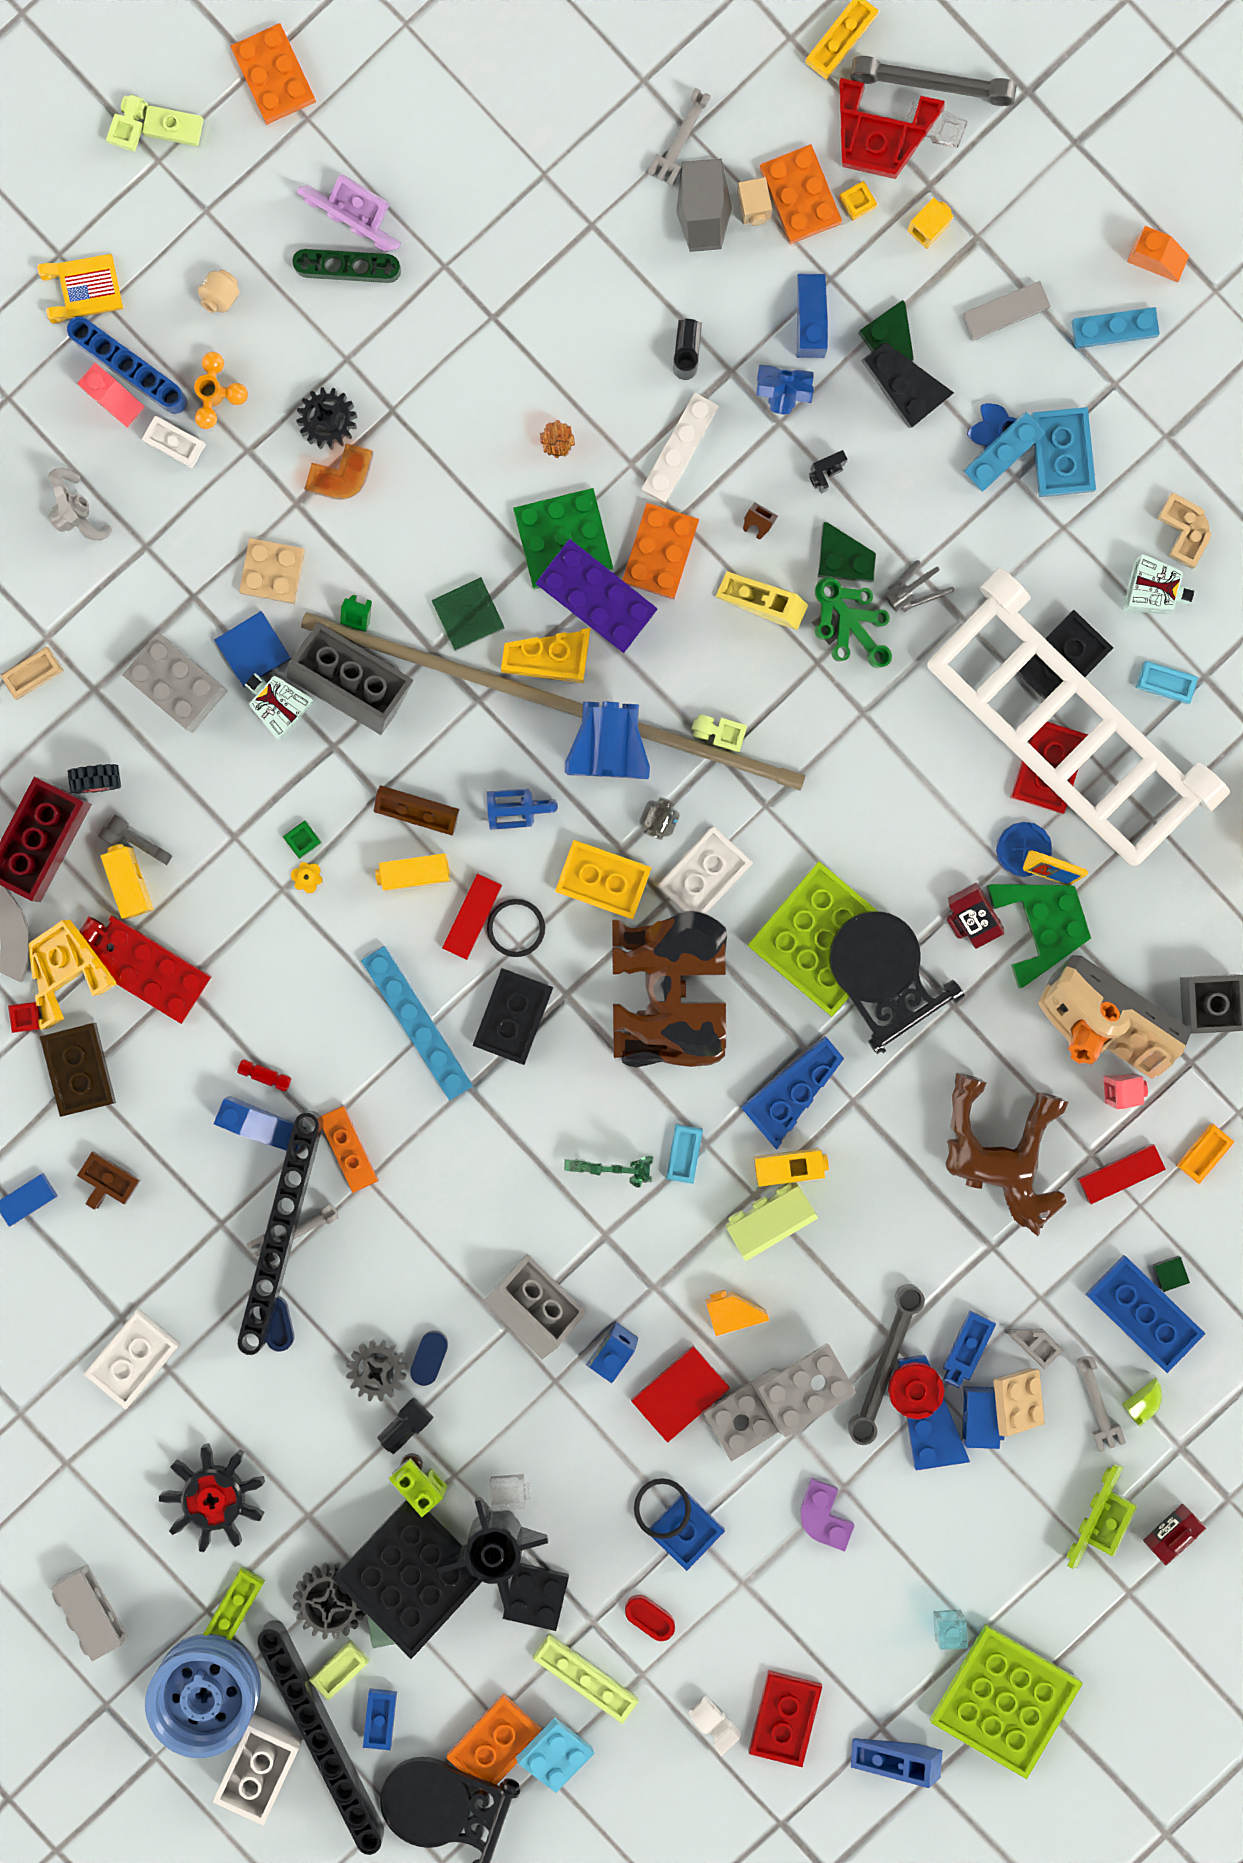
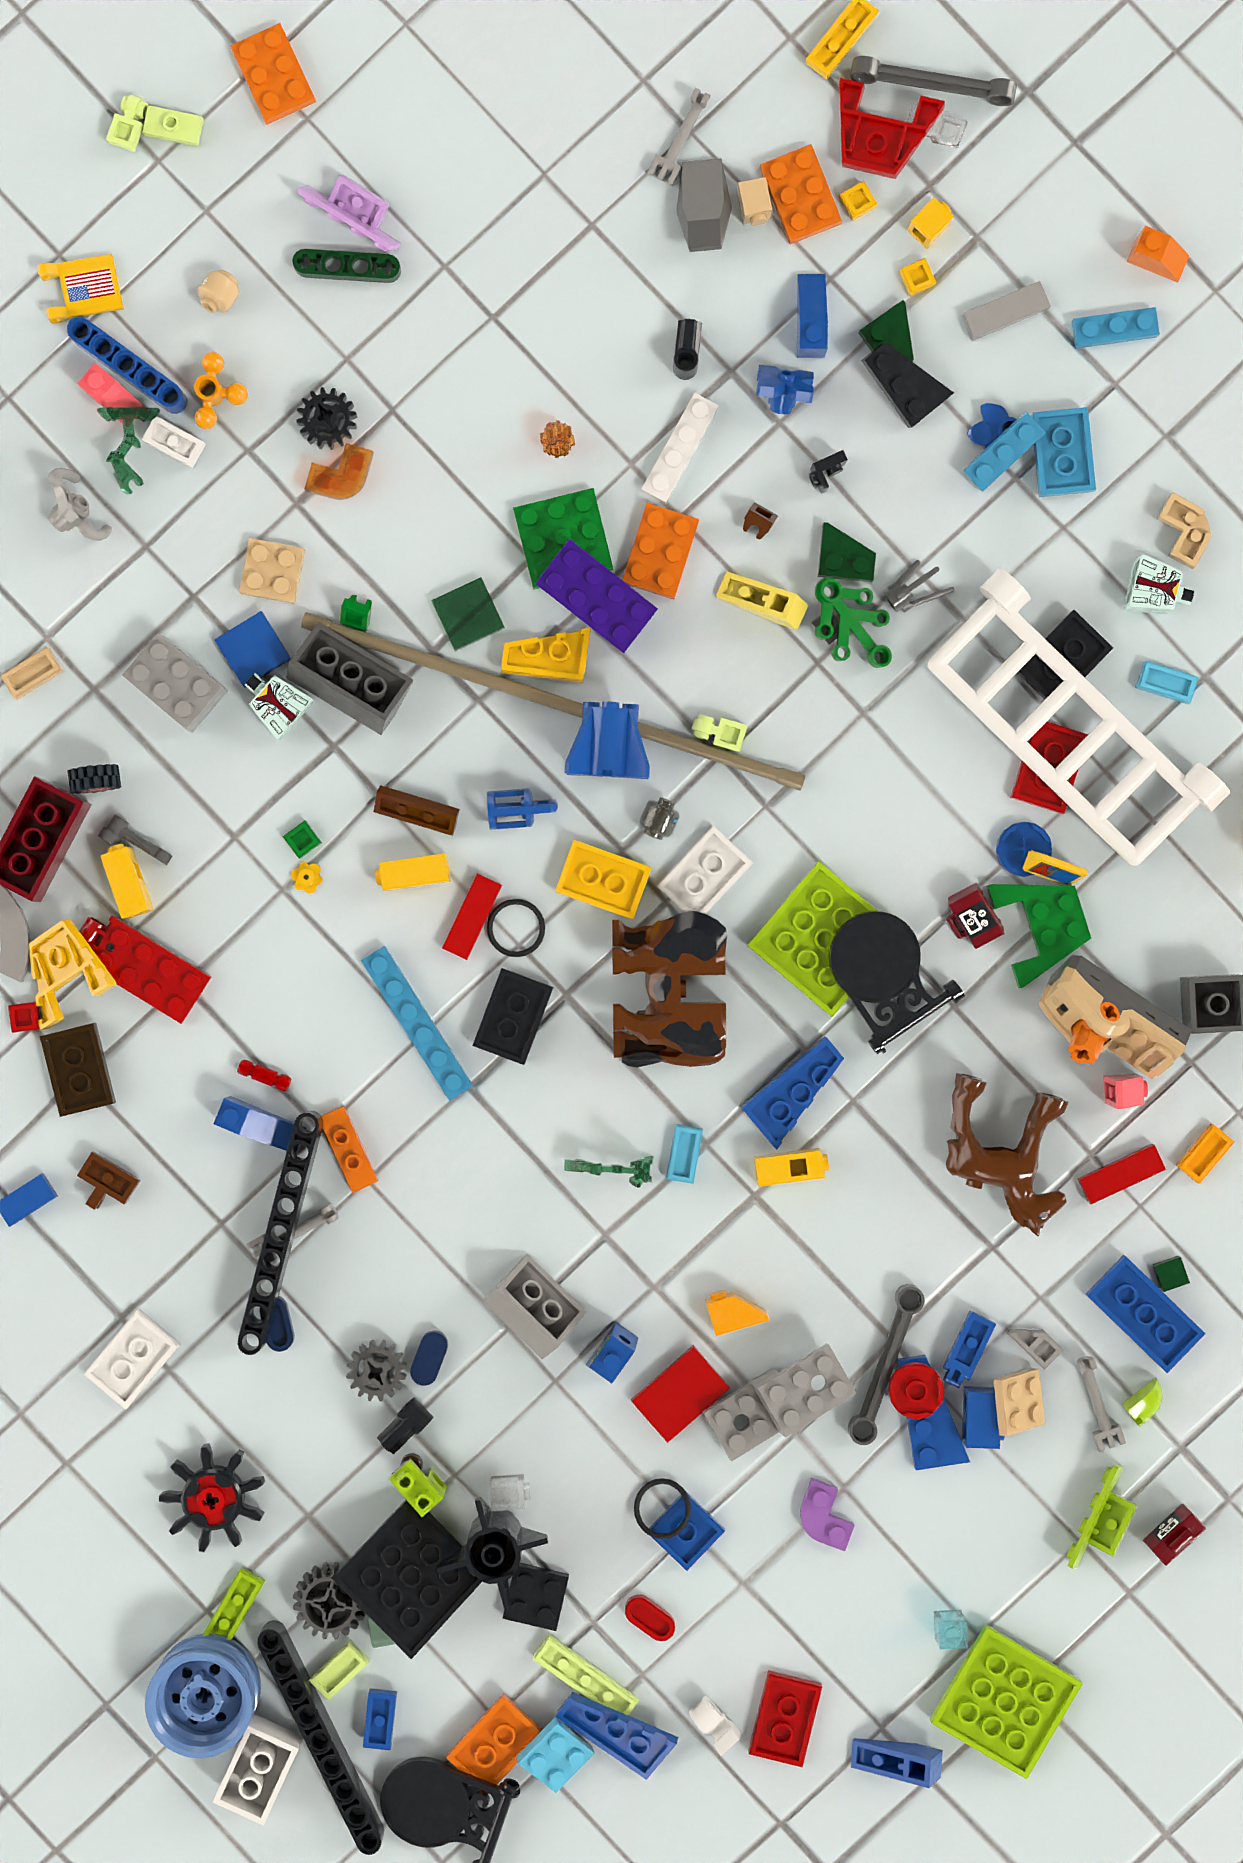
light grey brick [51,1564,128,1661] -> none
yellowish green slope [726,1183,818,1261] -> none
none -> clear green piece [97,407,160,494]
none -> blue wing [555,1692,678,1780]
none -> yellow tile [899,258,937,297]

